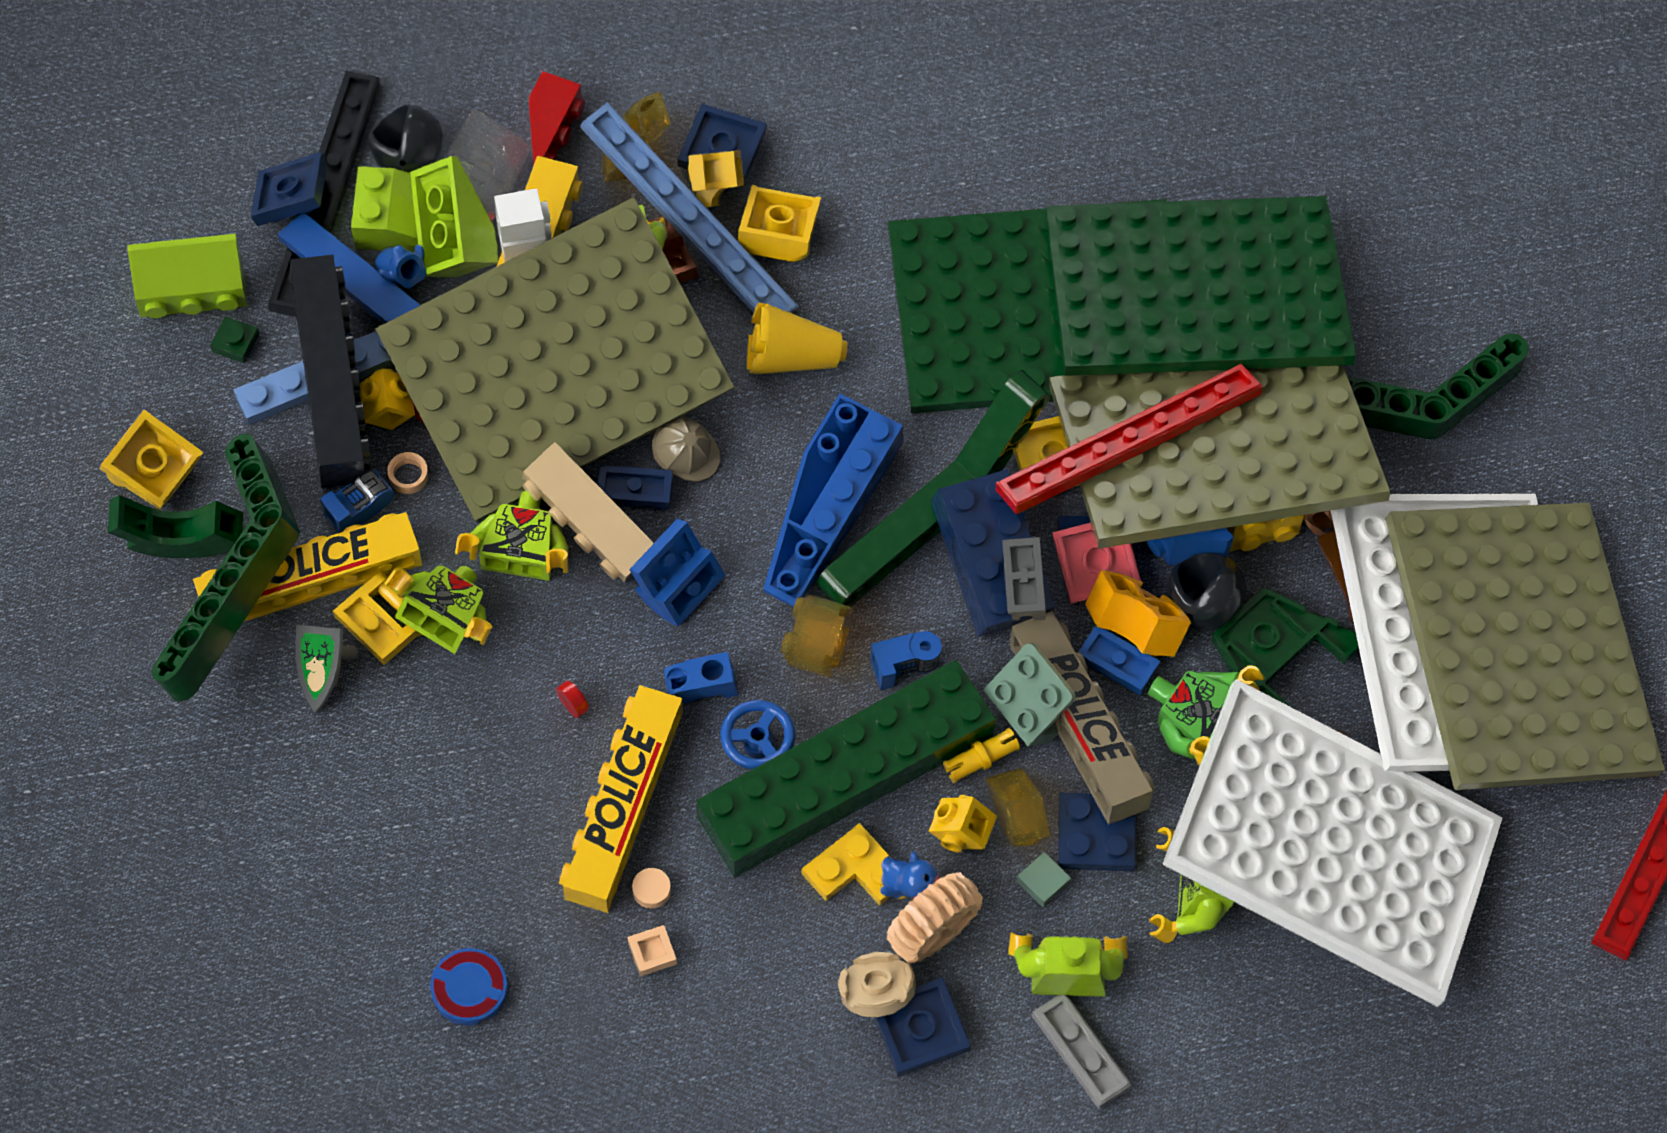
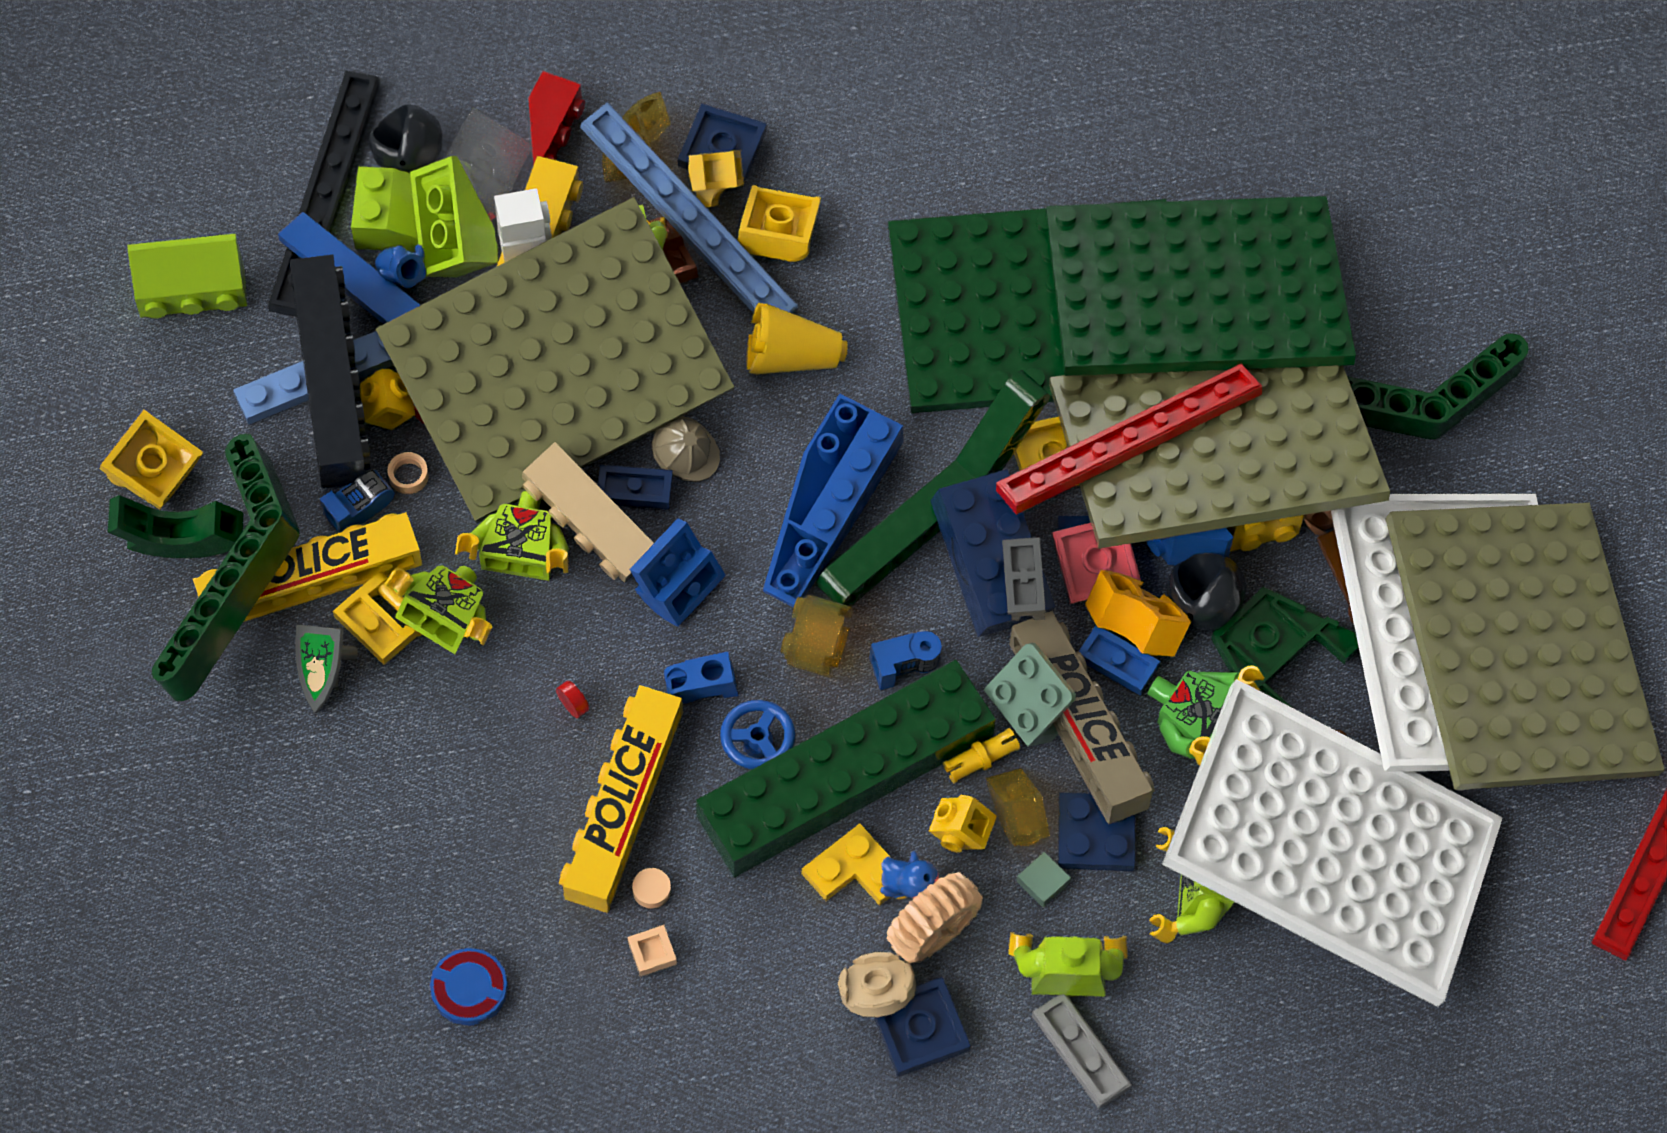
dark green plate [210,316,259,364] -> none
dark blue plate [250,152,328,226] -> none

